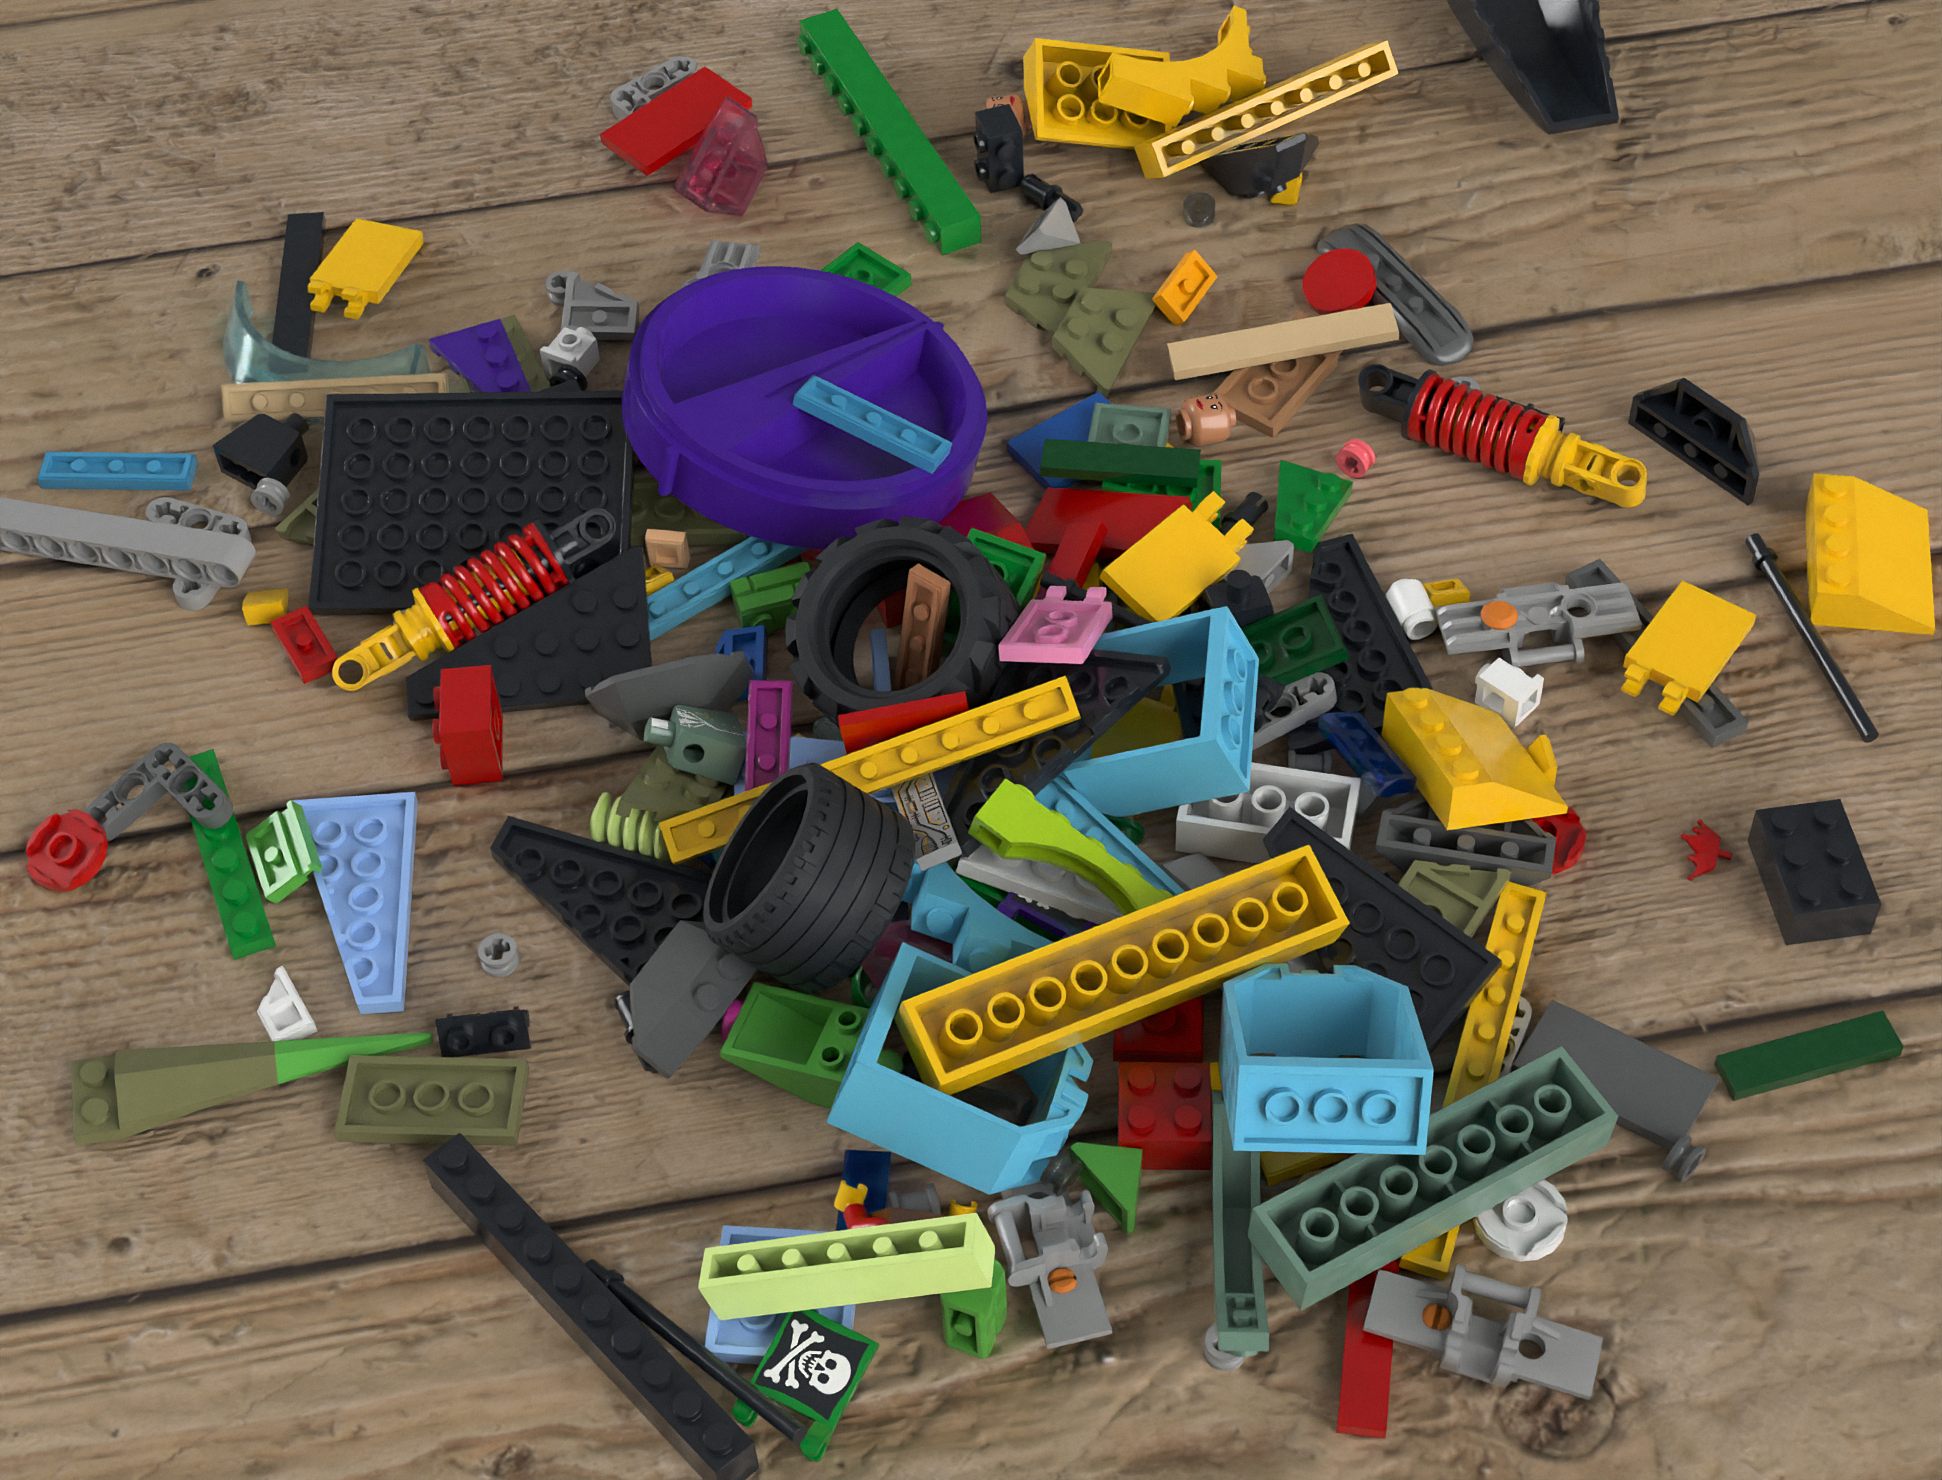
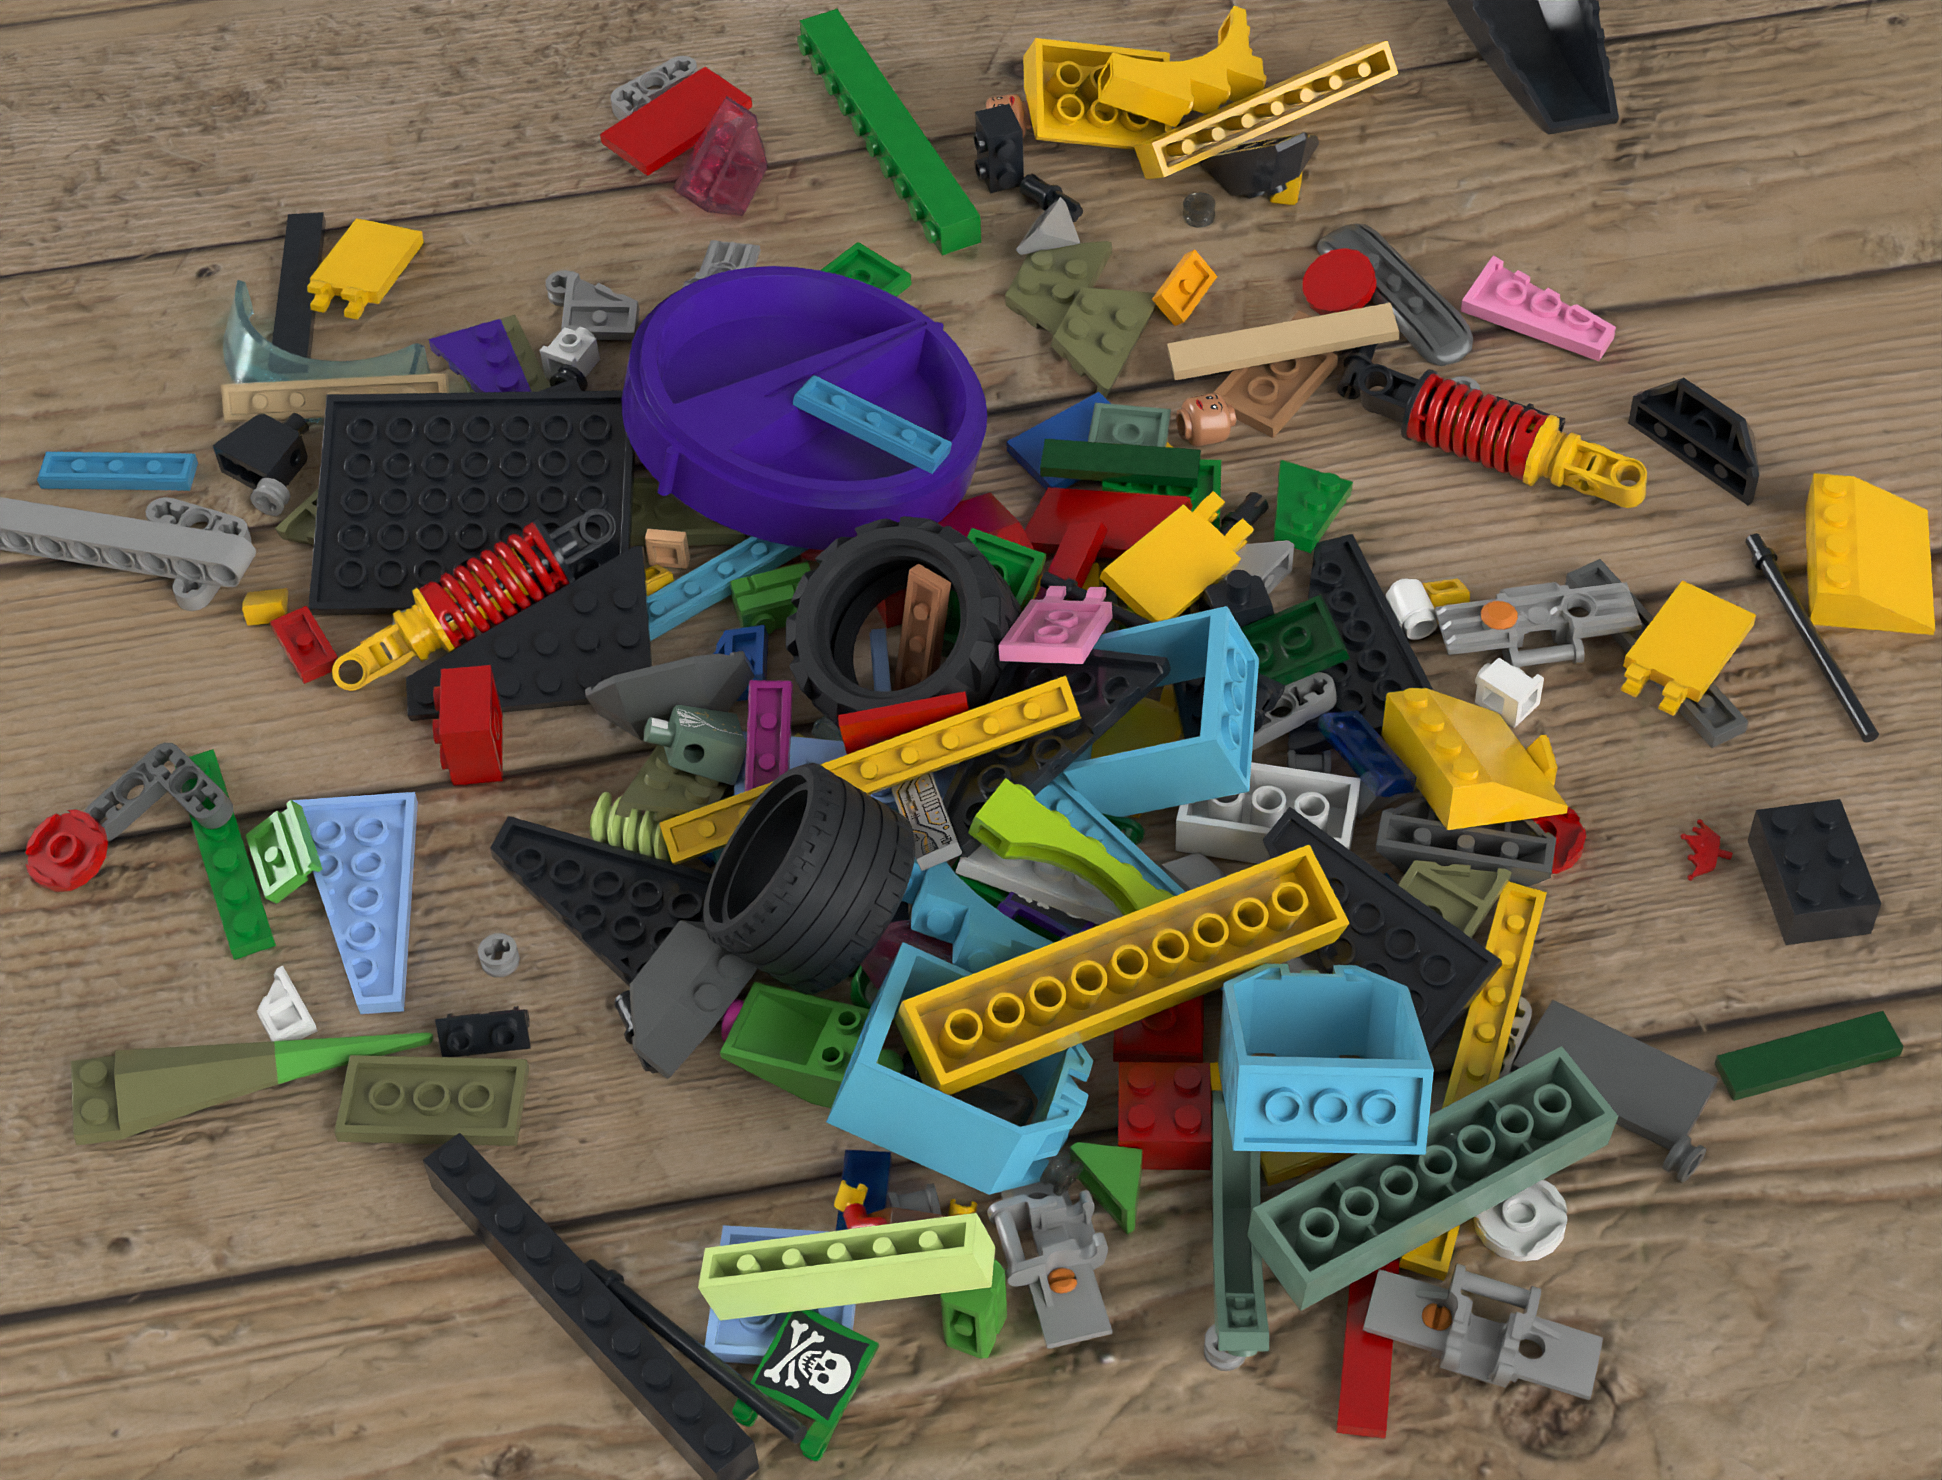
coral bush [1336,439,1376,478] -> none
none -> black axle [1337,343,1378,399]
none -> bright pink wing [1461,255,1616,361]

